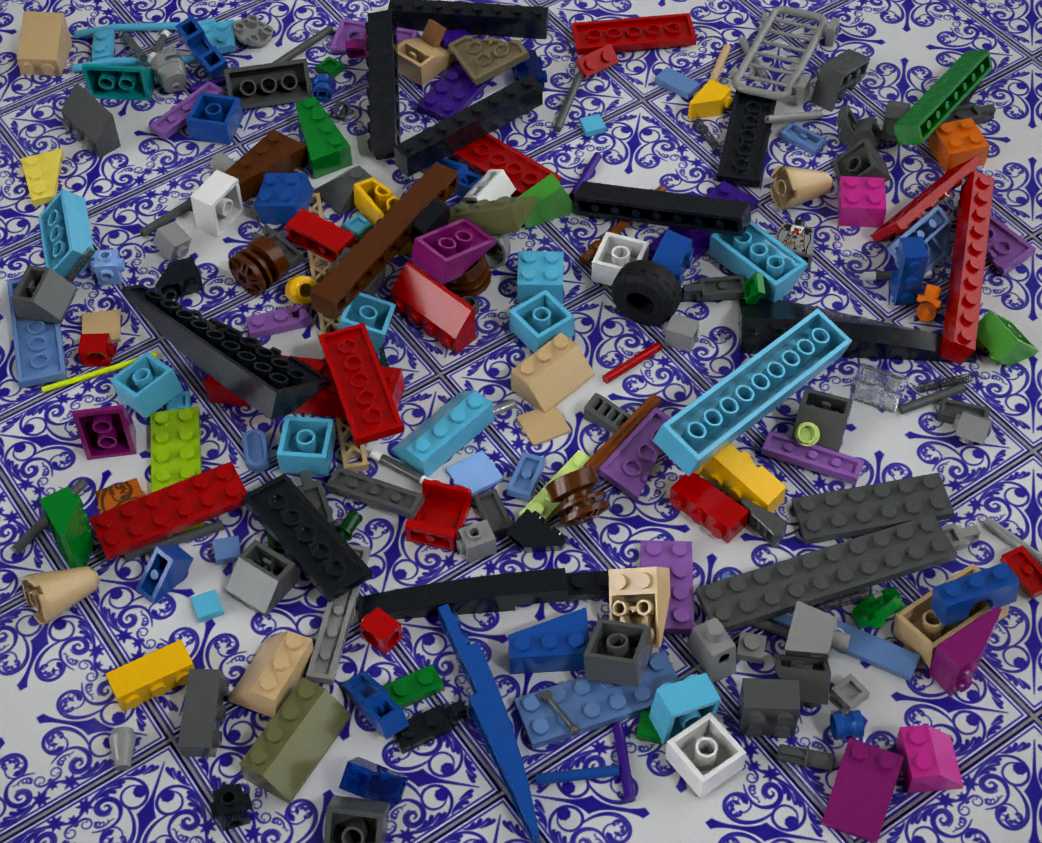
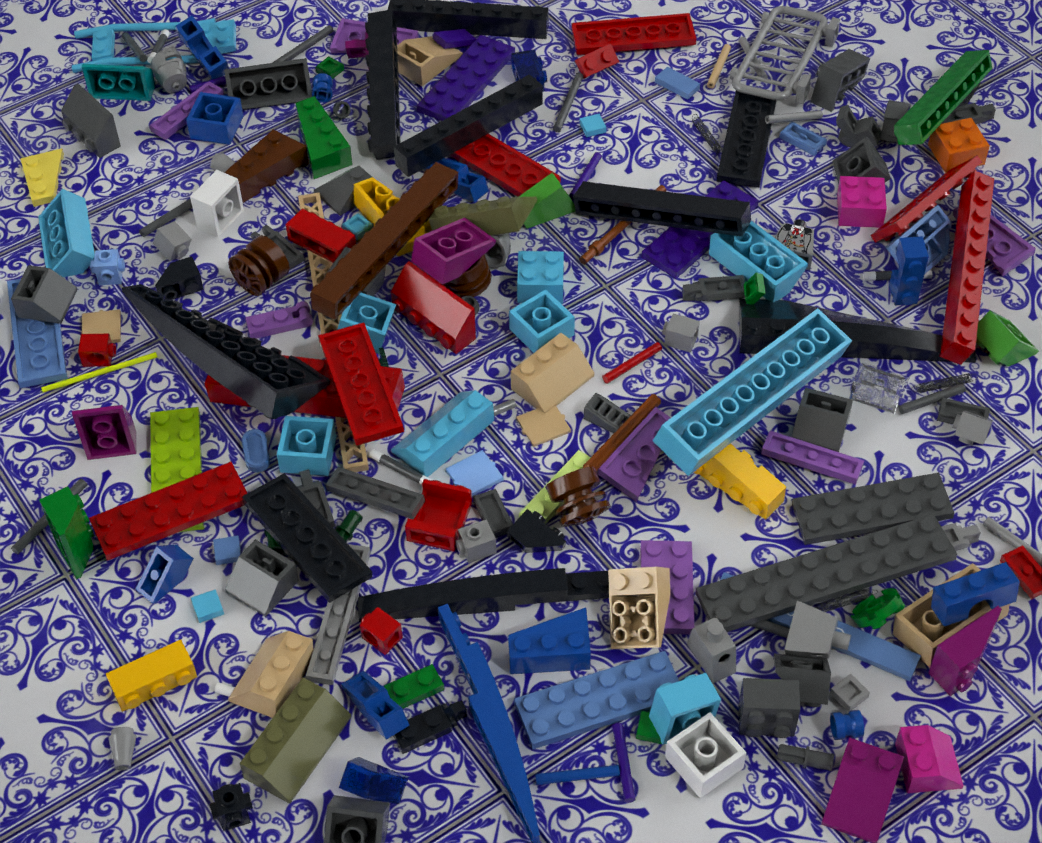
tan slope [17,11,73,76] -> none
tan cone [22,566,100,625] -> none
dark grey piece [65,243,97,283] -> none
clear orange piece [95,478,145,512] -> none
medium azure brick [110,352,183,418] -> none
dark grey bar [124,520,224,561] -> none
medium azure tile [166,391,191,410] -> none
dark grey brick [178,669,229,757] -> none
light grey dish [232,14,273,47] -> none
blue brick [254,173,314,224] -> none
yellow head [285,275,317,304] -> none
black slope [411,197,451,244] -> none
medium nougat tile [421,19,446,47] -> none
dark tan plate [447,35,530,86] -> none
white slope [463,169,516,202] -> none
medium blue plate [506,452,546,501] -> none
dark grey hinge [542,690,580,735] -> none
dark grey brick [583,619,653,687] -> none
white brick [591,231,649,286] -> none
black tyre [611,260,682,326] -> none
blue brick [651,229,695,288] -> none
red brick [669,472,749,543] -> none
yellow slope [688,79,733,120] -> none
light grey plate [736,631,767,664] -> none
dark grey slope [741,498,787,548] -> none
tan cone [770,166,833,210] -> none
yellowish green plate [795,422,820,447] -> none
orange hips [916,284,943,322] -> none

